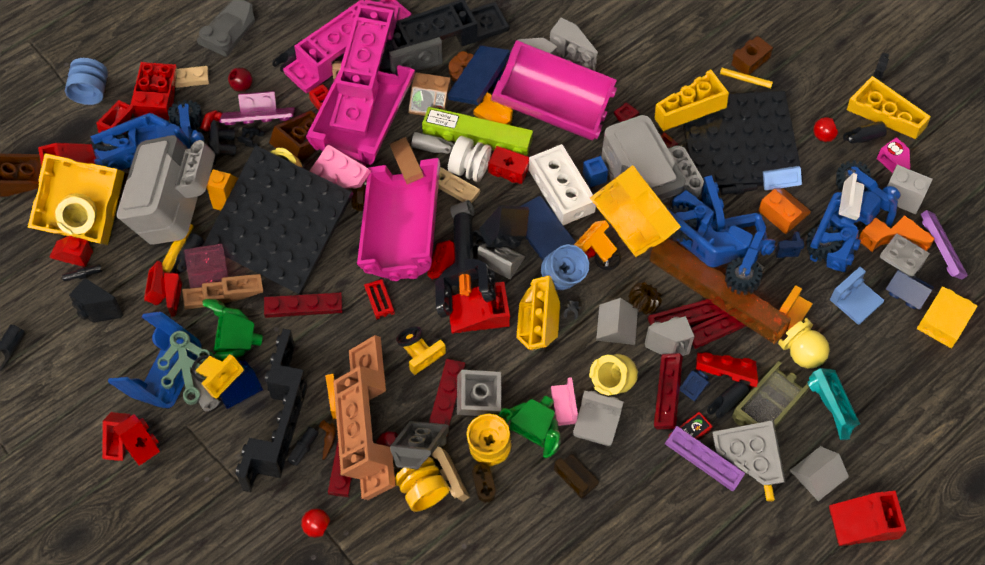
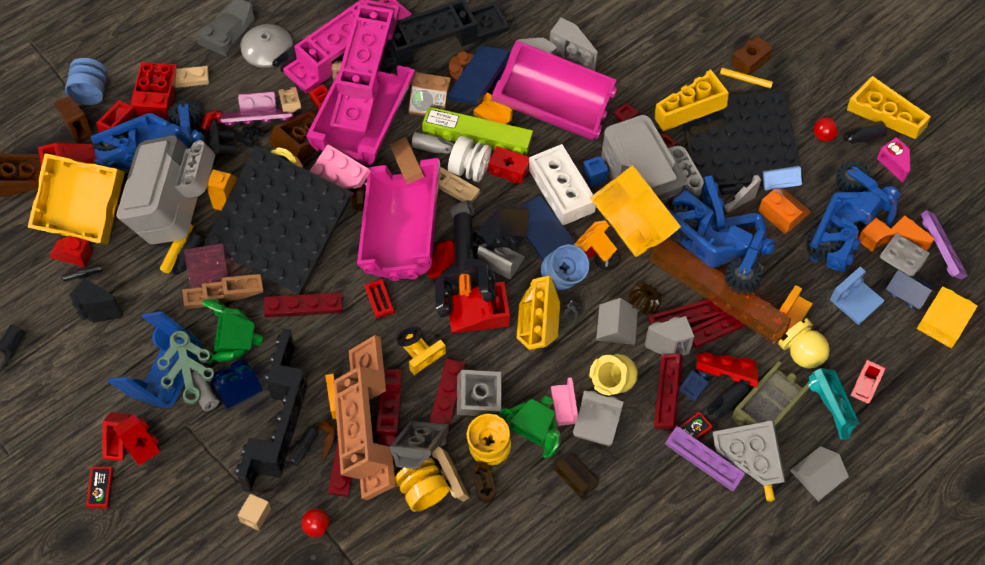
light yellow tile [55,193,97,235] -> none
red slope [144,261,166,305] -> none
red slope [164,273,183,317] -> none
yellow piece [192,354,244,399] -> none
dark red piece [228,67,253,92] -> none
dark grey tile [389,37,443,76] -> none
dark blue bracket [775,231,804,258] -> none
red slope [829,490,907,546] -> none
white panel [839,173,864,220] -> none
black piece [874,53,889,79] -> none
light grey slope [887,165,933,215] -> none
none -> reddish brown slope [54,95,93,143]
none -> tile [86,467,113,509]
none -> tan panel [238,494,271,531]
none -> light grey dish [240,24,293,68]
none -> tan plate [278,87,301,113]
none -> dark red slope [376,369,402,434]
none -> light grey tile [724,175,761,213]
none -> slope [850,360,886,404]

